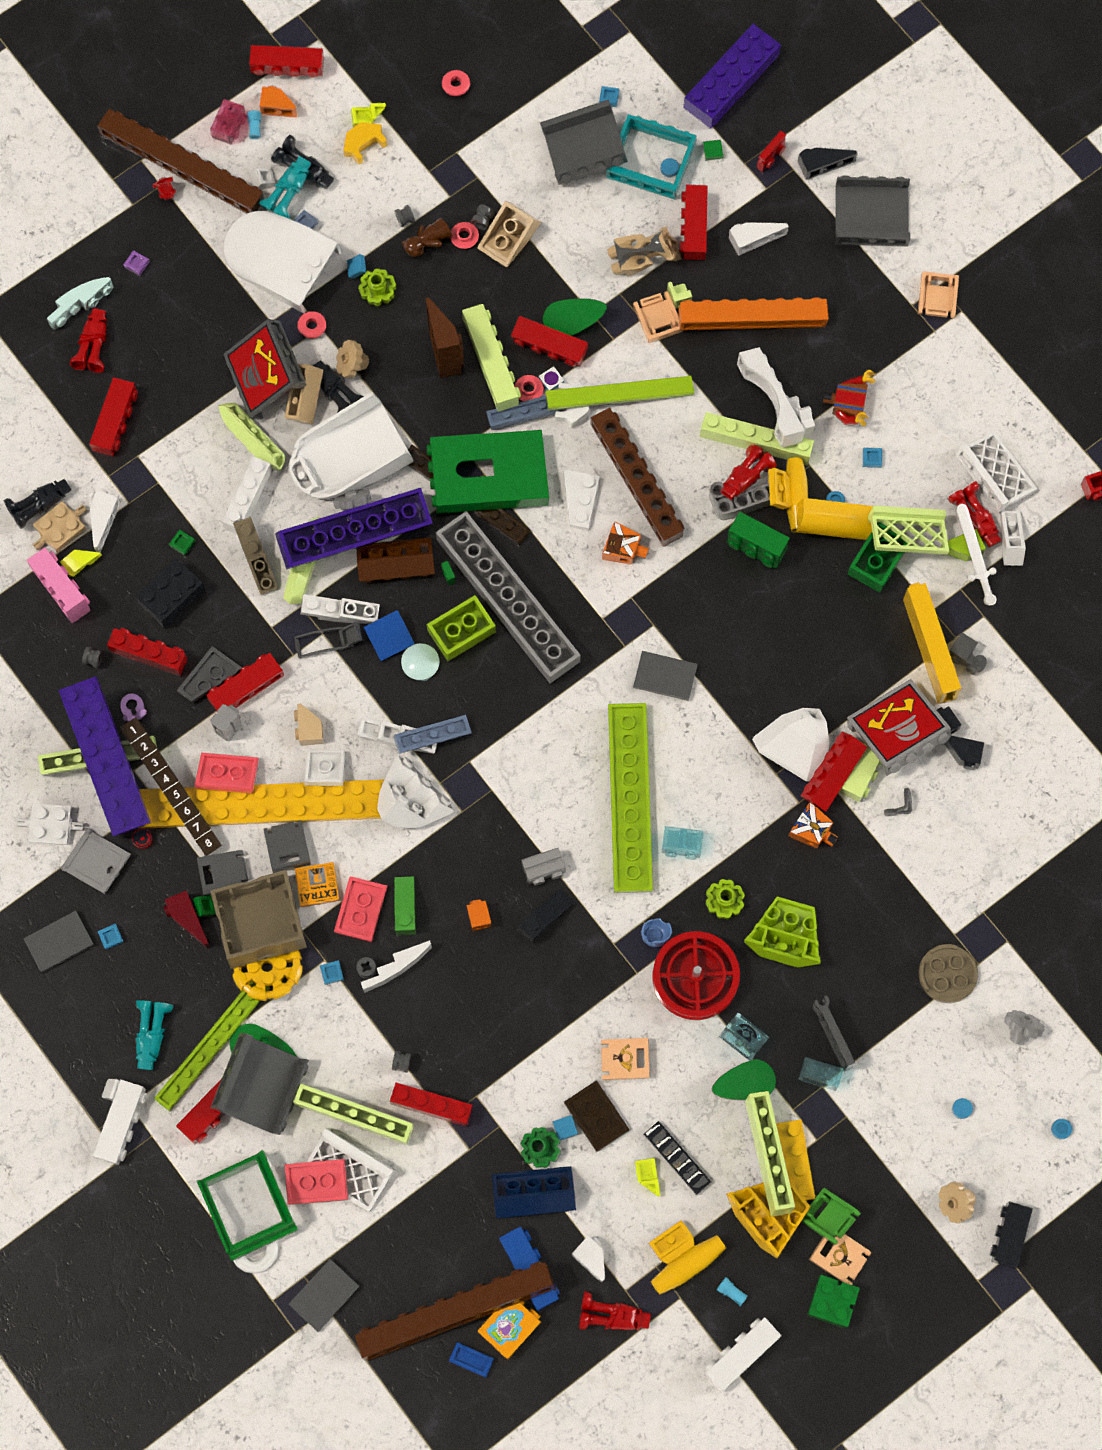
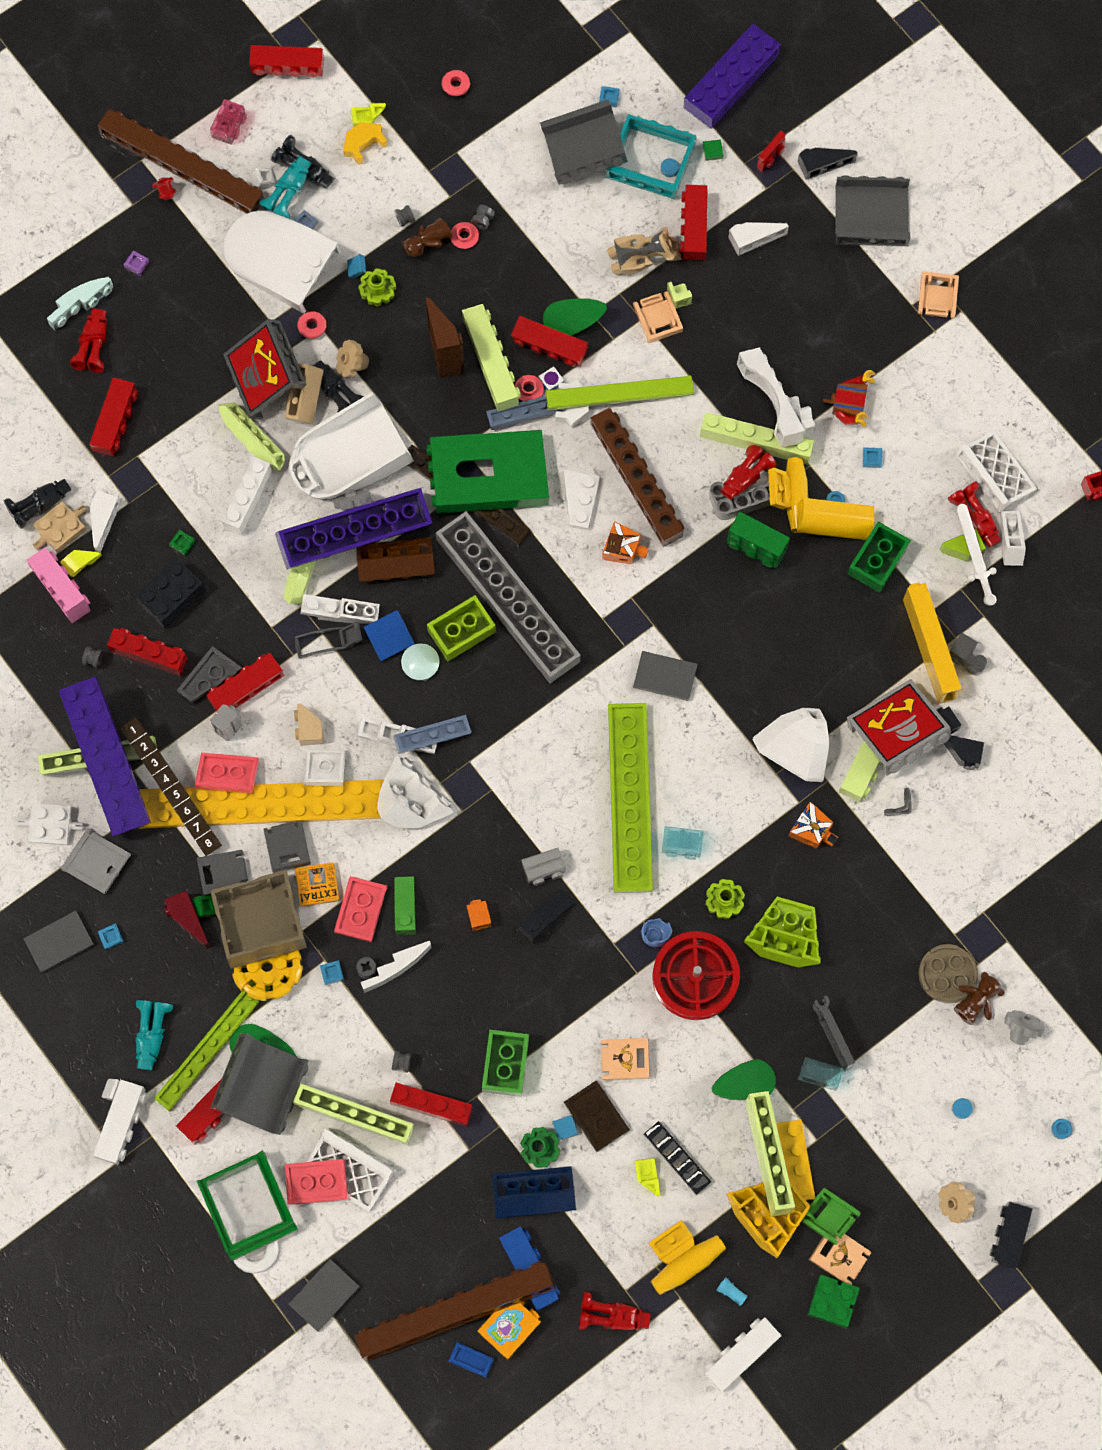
lavender piece [120,694,147,722] -> none
black tile [132,829,153,849] -> none
dark tan slope [233,516,278,595] -> none
medium azure pin [247,110,261,139] -> none
orange slope [260,86,297,118] -> none
green tile [441,561,456,585] -> none
tan slope [477,201,541,267] -> none
white slope [572,1236,605,1283] -> none
orange brick [678,297,828,330] -> none
clear light blue brick [719,1013,769,1061] -> none
red brick [800,731,867,812] -> none
yellowish green fence [868,505,949,555] -> none
none -> bright green brick [482,1030,529,1097]
none -> reddish brown piece [954,972,1005,1025]

